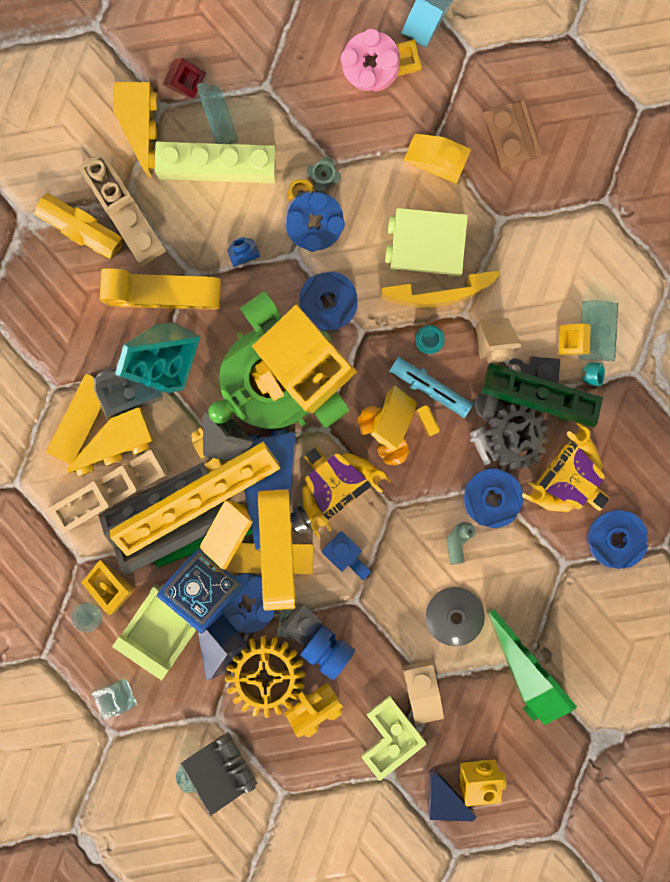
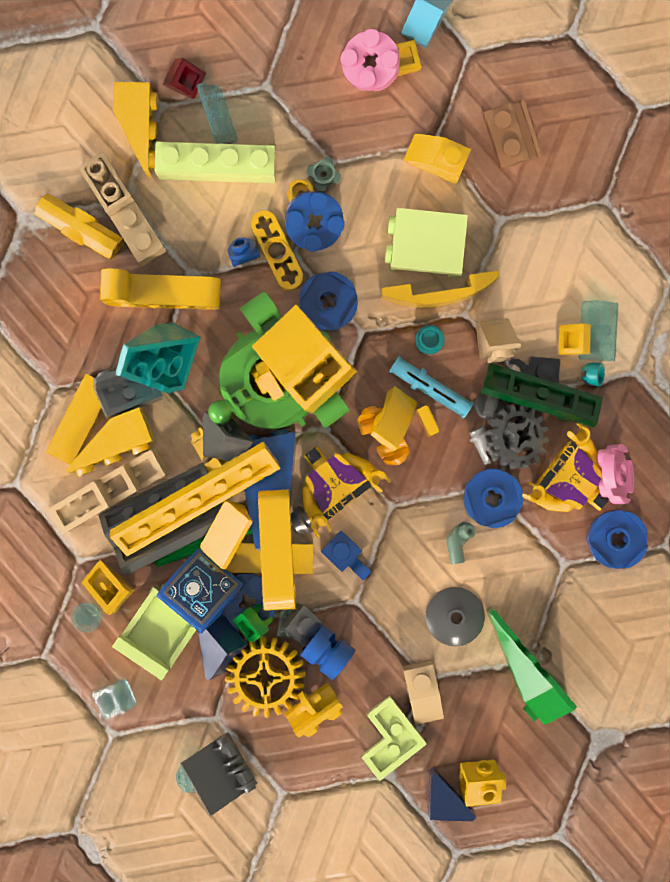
none -> green tile [232,604,273,643]
none -> yellow beam [251,210,303,291]
none -> bright pink plate [598,444,634,504]

